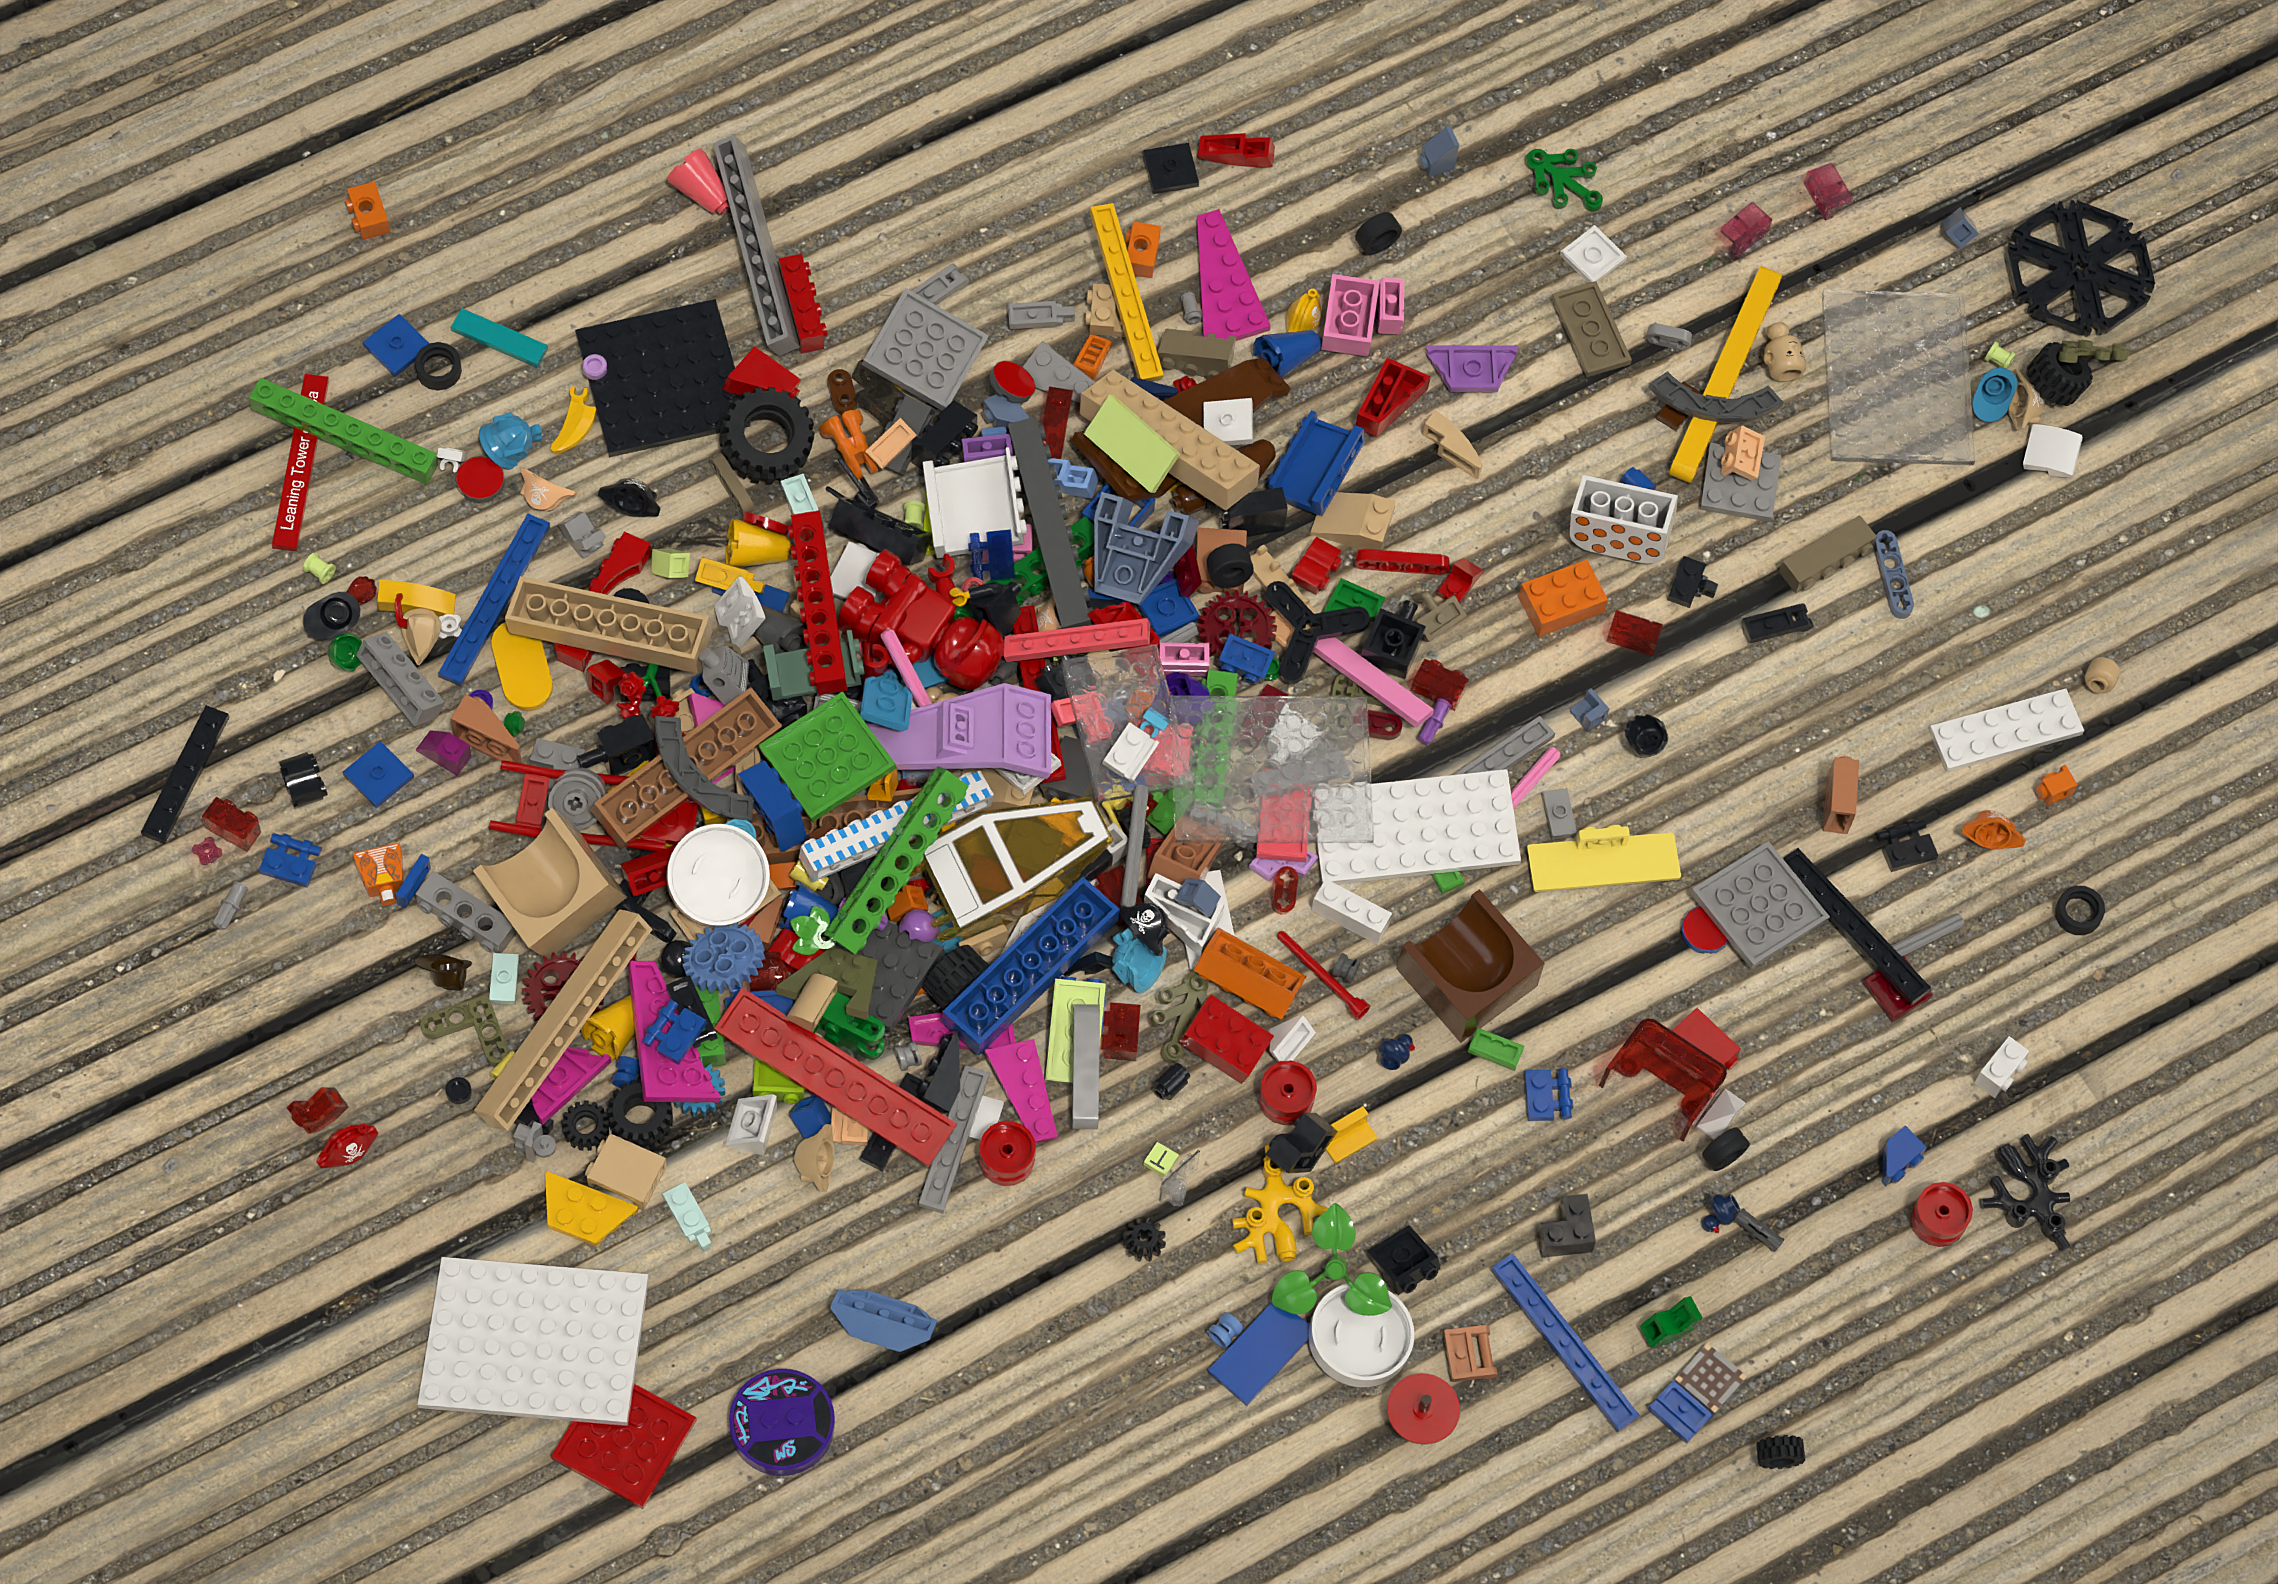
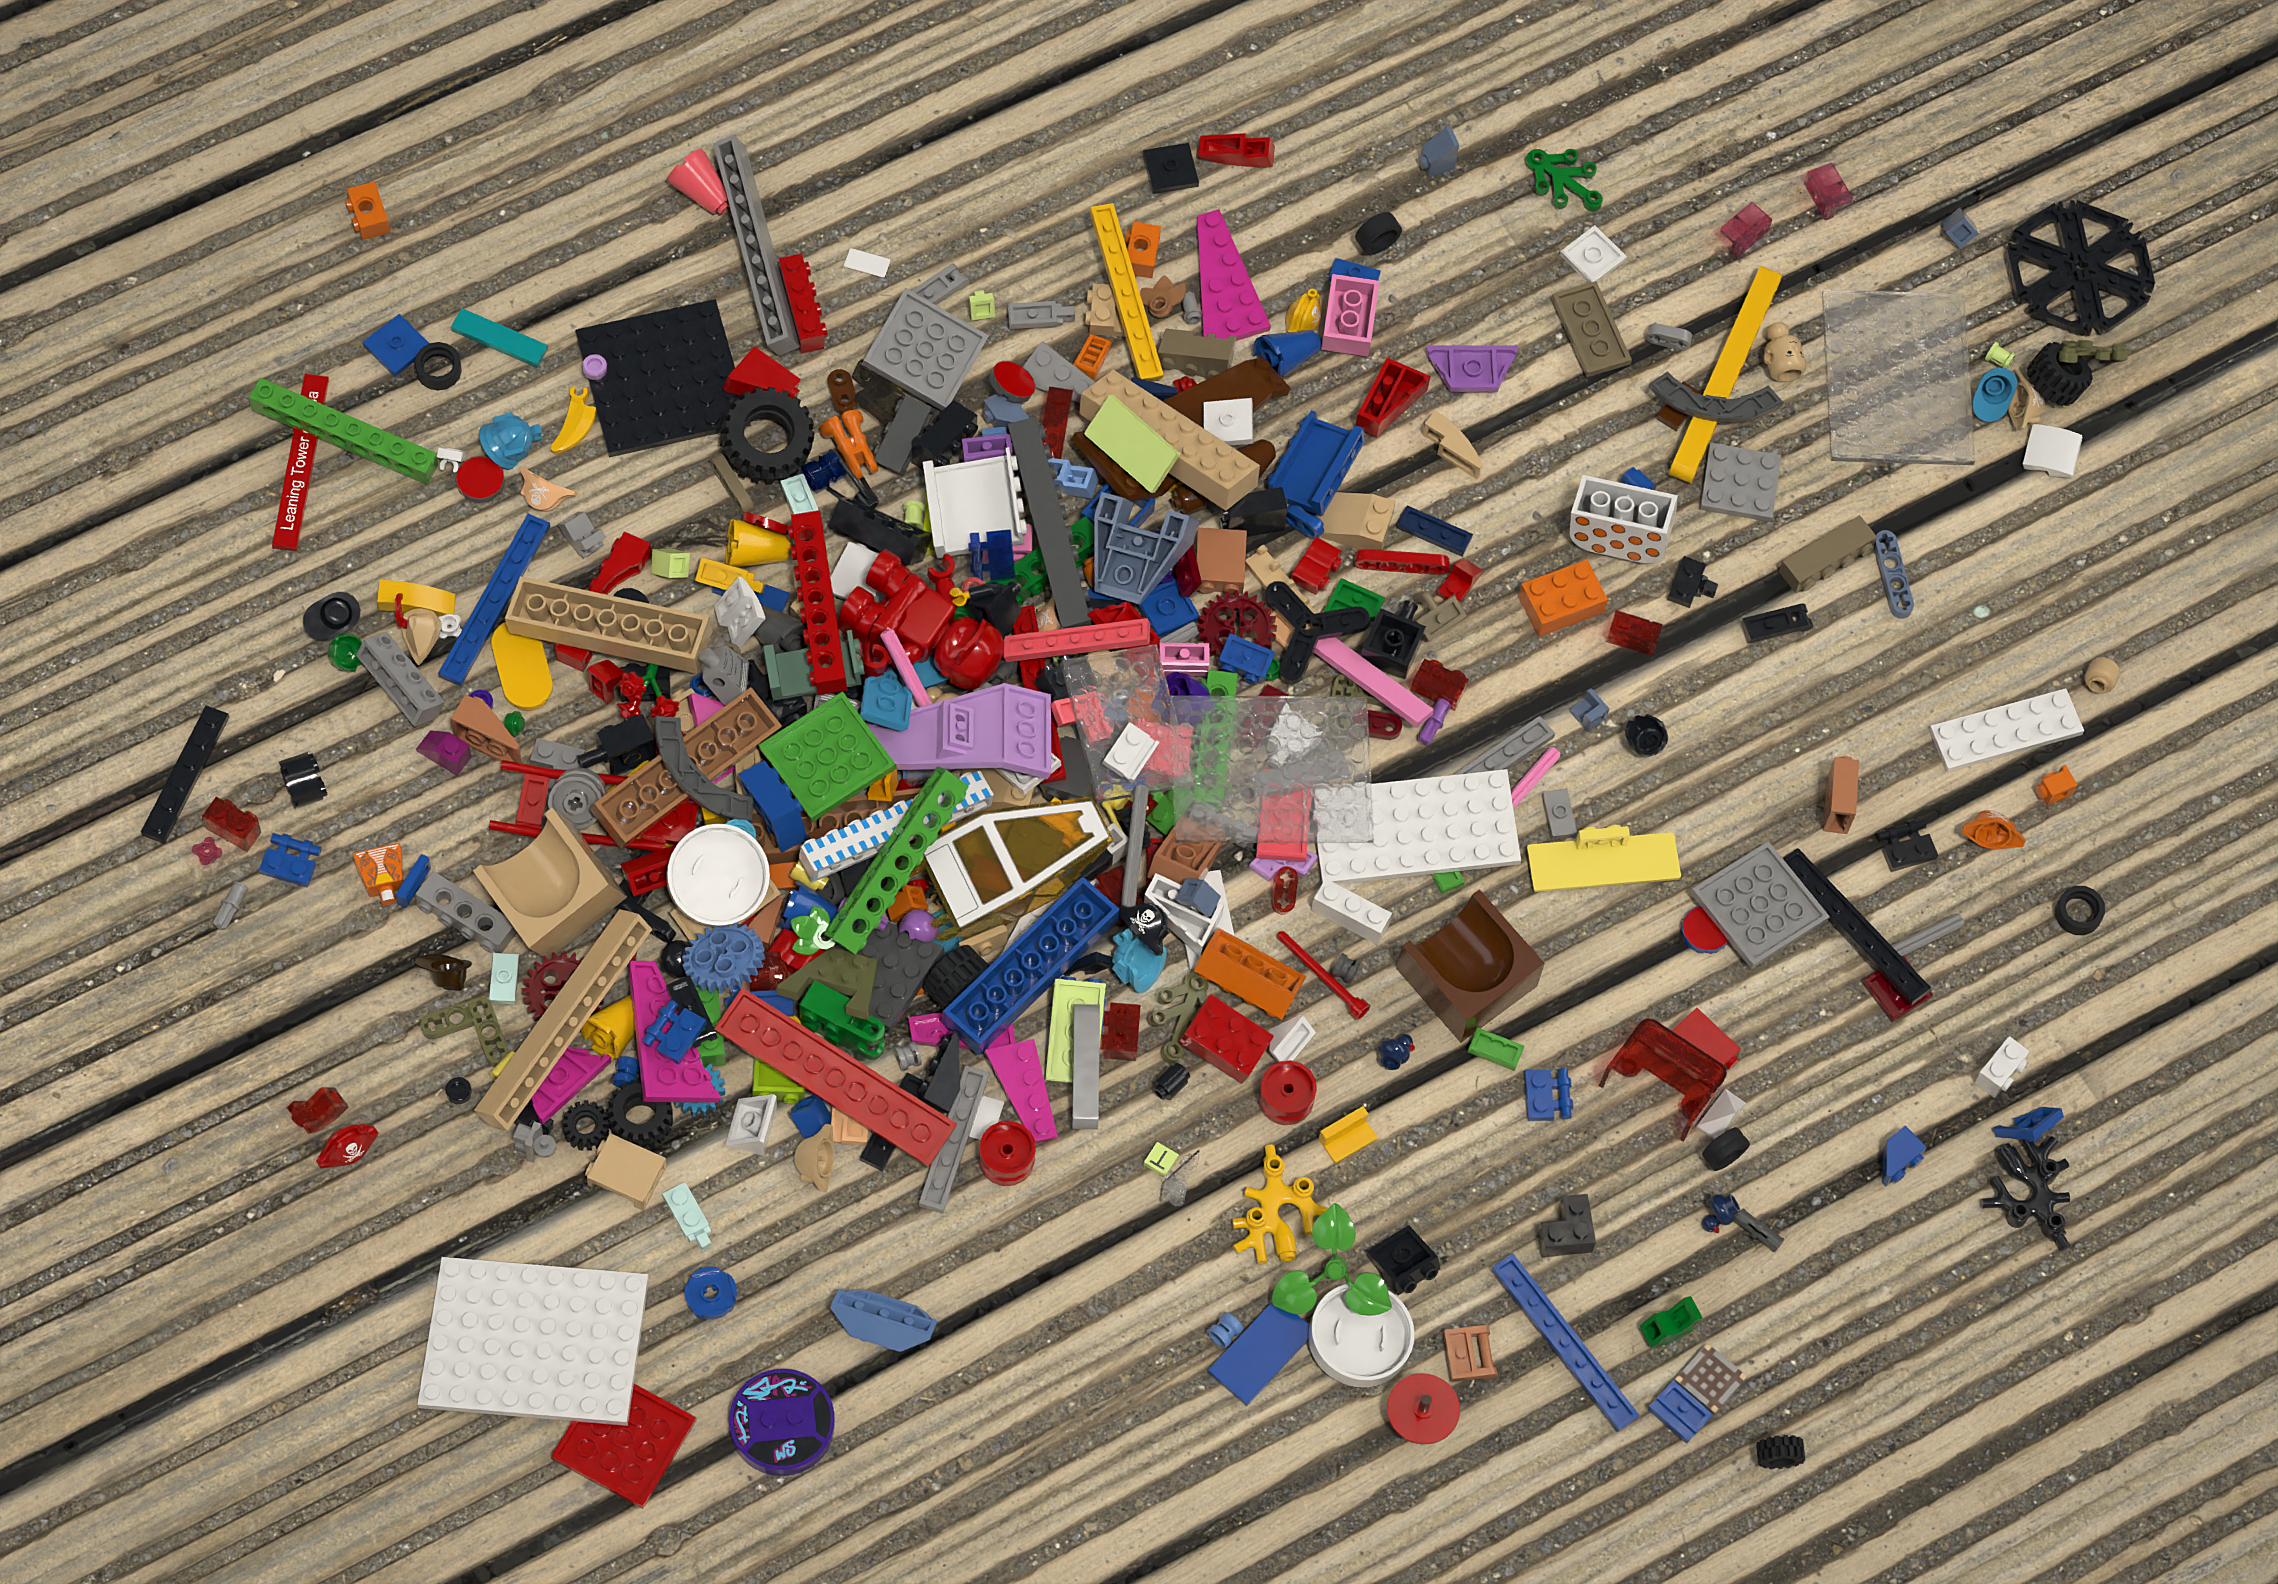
yellowish green bush [303,552,336,584] -> none
blue plate [343,741,414,808] -> none
clear red animal [347,576,377,605] -> none
yellow wing [545,1171,639,1247] -> none
black hat [598,478,661,517] -> none
tan brick [786,974,837,1033] -> none
light nougat tile [865,418,918,470] -> none
black gear [1123,1218,1166,1262] -> none
medium azure tile [1140,707,1171,738] -> none
black tyre [1207,543,1254,588] -> none
black brick [1265,1113,1338,1173] -> none
bright pink brick [1378,278,1404,334] -> none
light nougat bracket [1721,425,1765,481] -> none
red wheel [1910,1182,1973,1247] -> none
none -> blue plate [685,1267,737,1320]
none -> clear blue wheel [801,449,847,494]
none -> white sticker [844,248,891,277]
none -> yellowish green tile [969,290,995,321]
none -> medium nougat plate [1140,275,1186,318]
none -> blue plate [1286,504,1324,539]
none -> blue plate [1329,258,1381,282]
none -> dark blue tile [1397,505,1473,557]
none -> blue wing [1993,1107,2064,1142]

